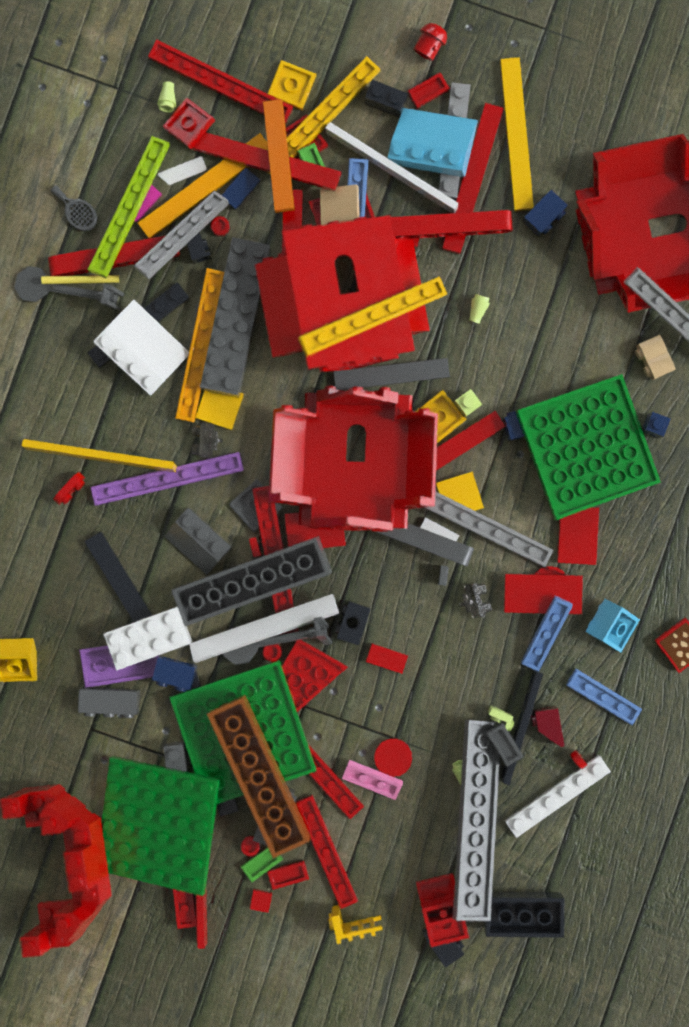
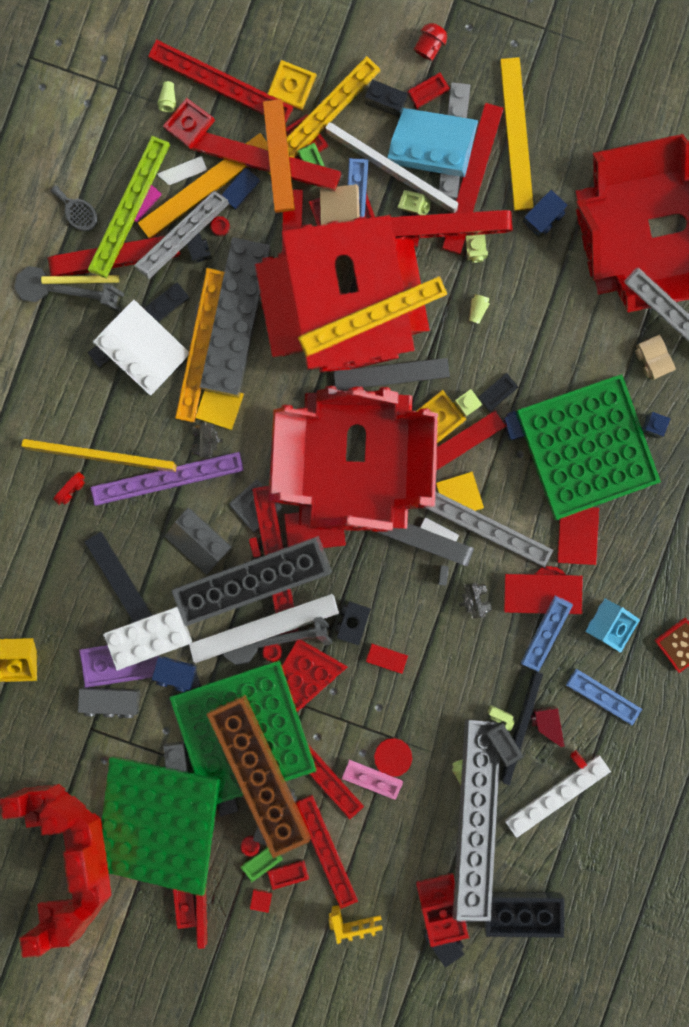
none -> yellowish green bracket [398,190,431,215]
none -> yellowish green bracket [465,234,488,263]
none -> black tile [477,373,519,412]

